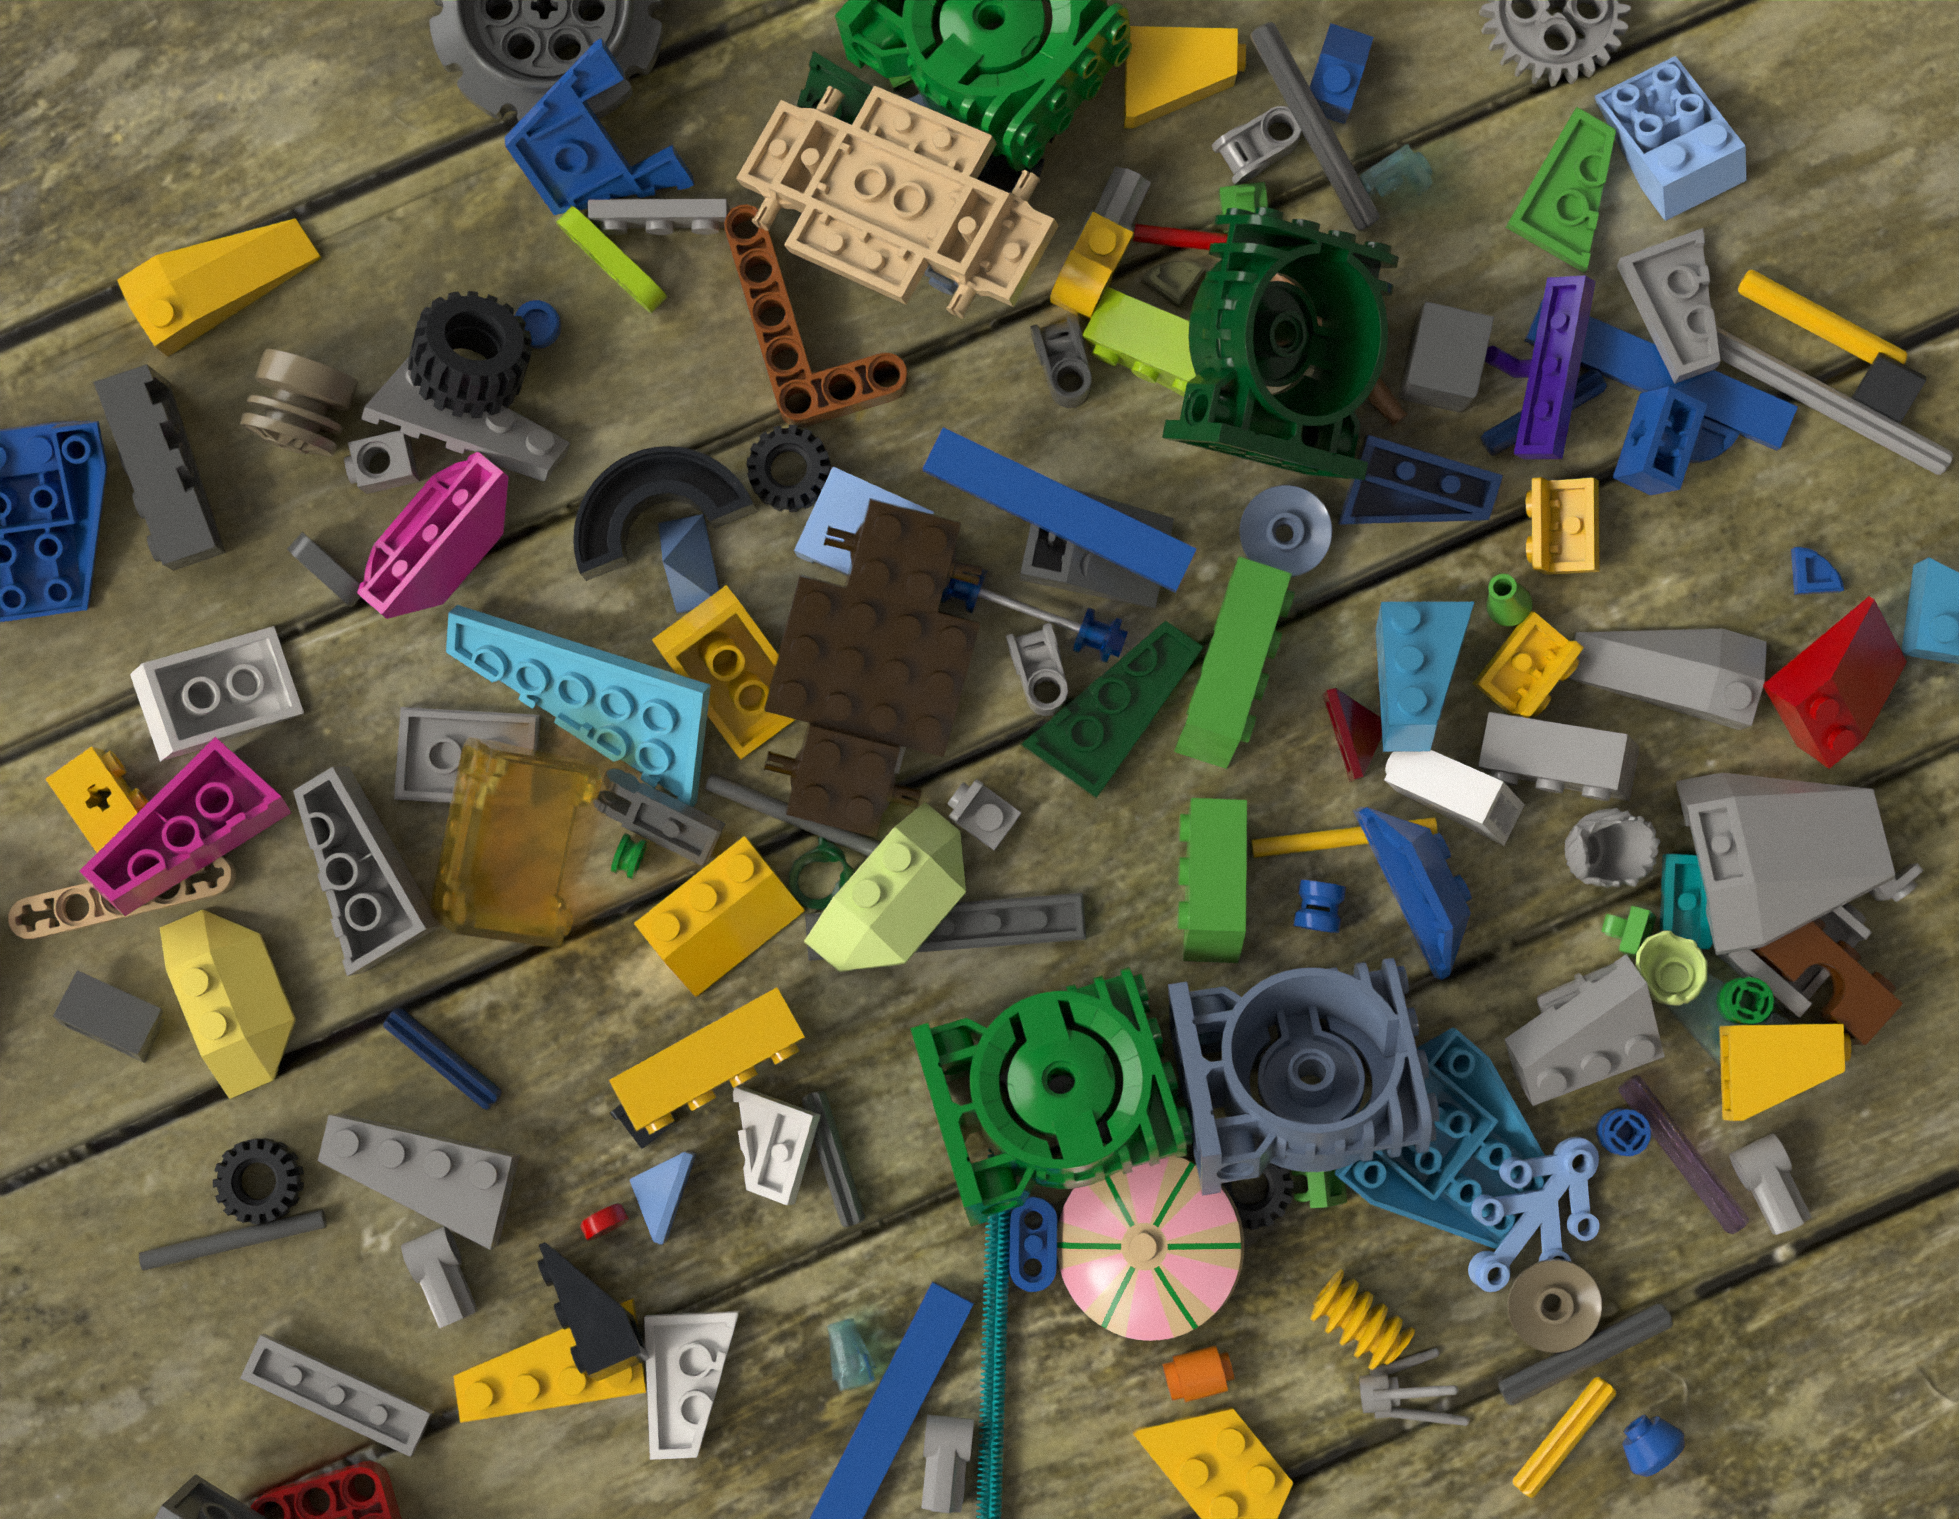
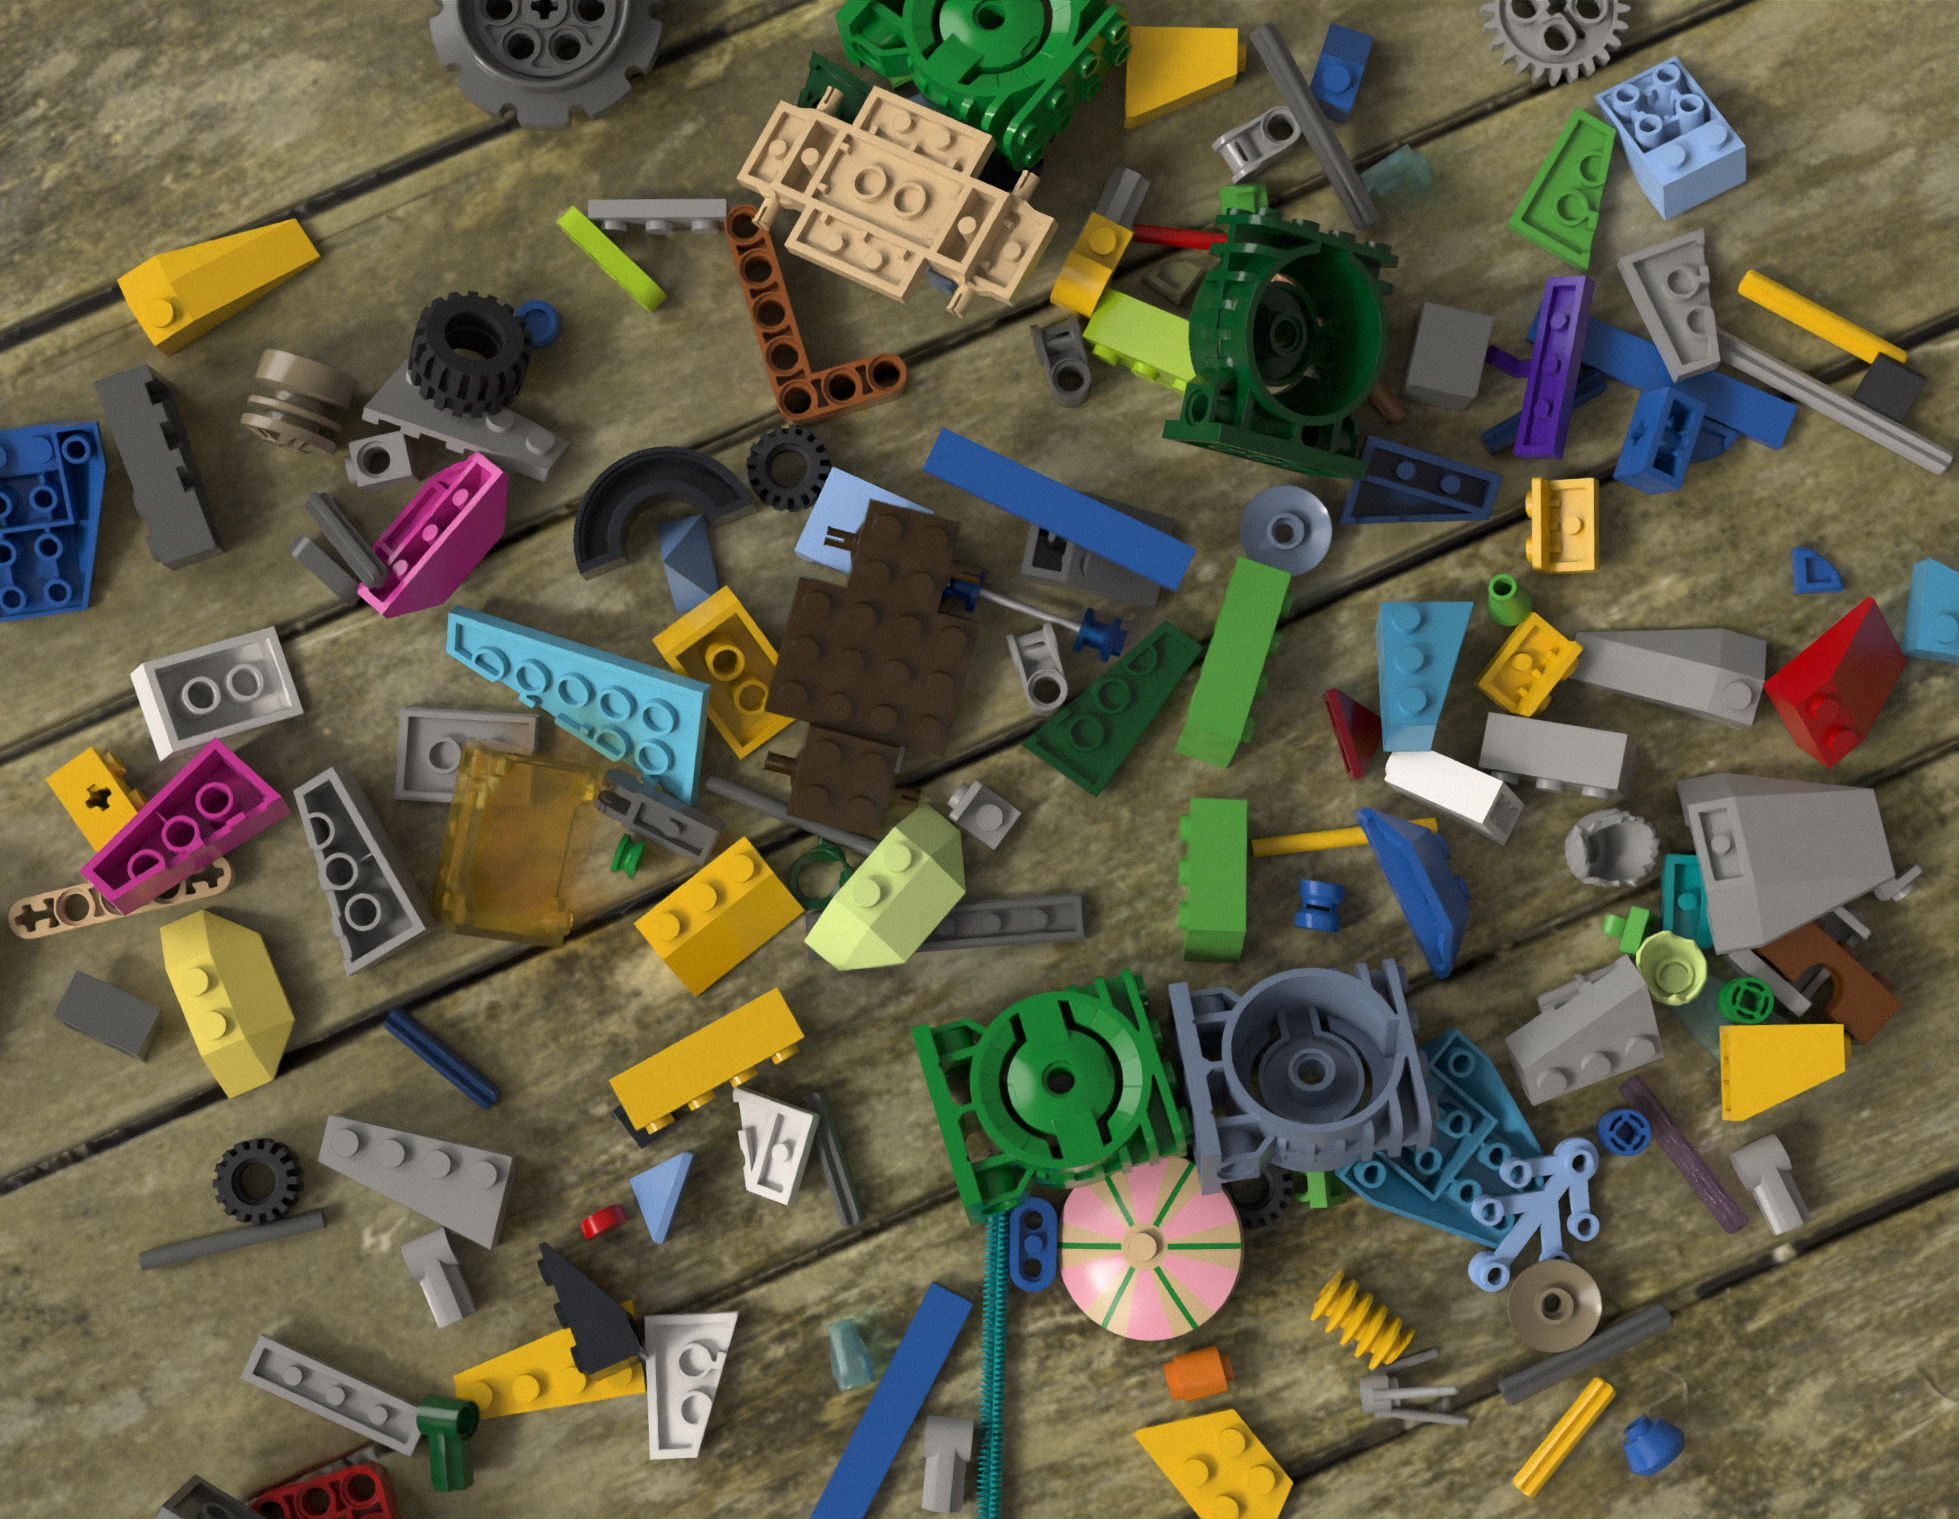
blue wing [505,38,694,215] -> none
none -> dark grey axle [304,492,390,589]
none -> dark green piece [416,1392,480,1493]

